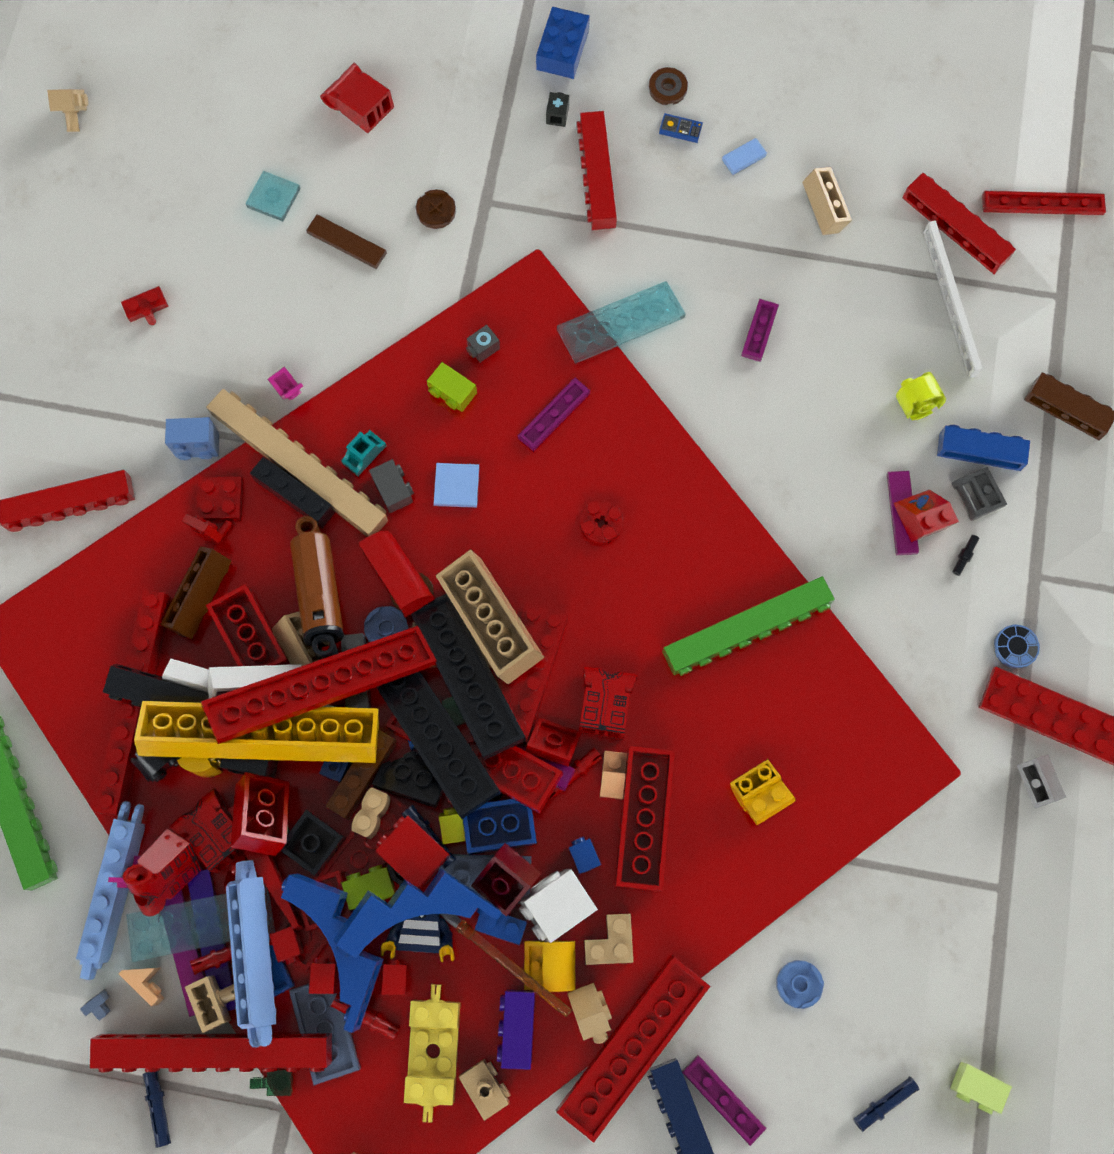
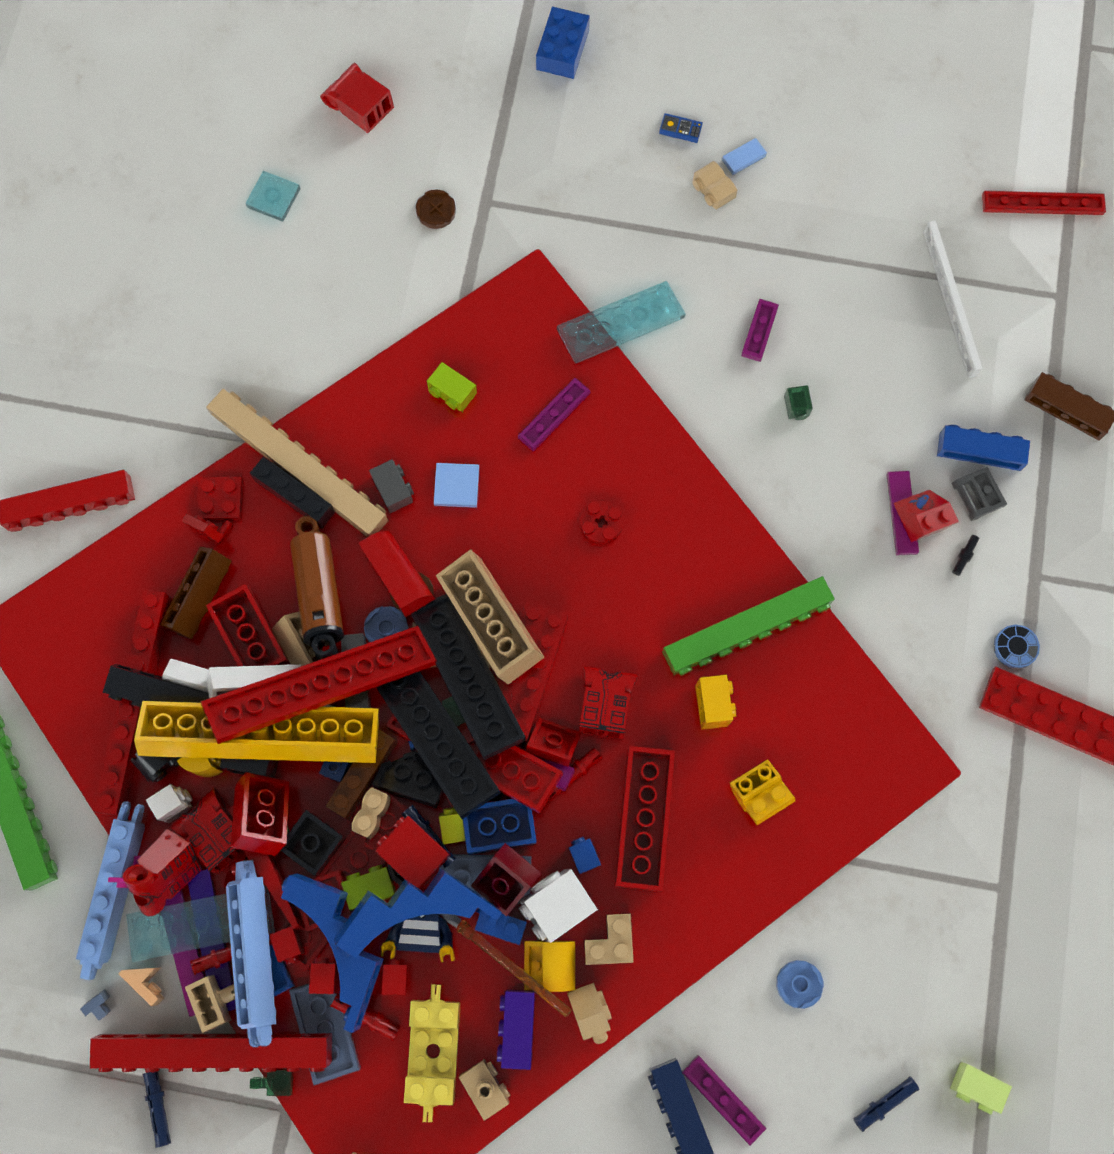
tan brick [47,89,88,132] -> none
red plate [121,286,169,325] -> none
medium blue brick [165,417,219,460] -> none
dark pink bracket [267,367,303,400] -> none
reddish brown tile [306,214,387,269] -> none
teal brick [341,430,387,476] -> none
dark grey brick [466,325,500,362] -> none
pearl dark grey brick [546,92,569,127] -> none
red plate [556,955,711,1143] -> none
red brick [576,111,617,230] -> none
light nougat slope [600,751,627,799] -> none
reddish brown tile [649,67,688,105] -> none
tan brick [802,167,852,235] -> none
neon yellow brick [896,372,946,420] -> none
red brick [902,173,1016,274] -> none
light grey brick [1017,754,1066,808] -> none
none -> white piece [146,784,193,823]
none -> tan brick [693,161,737,210]
none -> yellow brick [695,675,736,730]
none -> clear green brick [784,385,813,420]

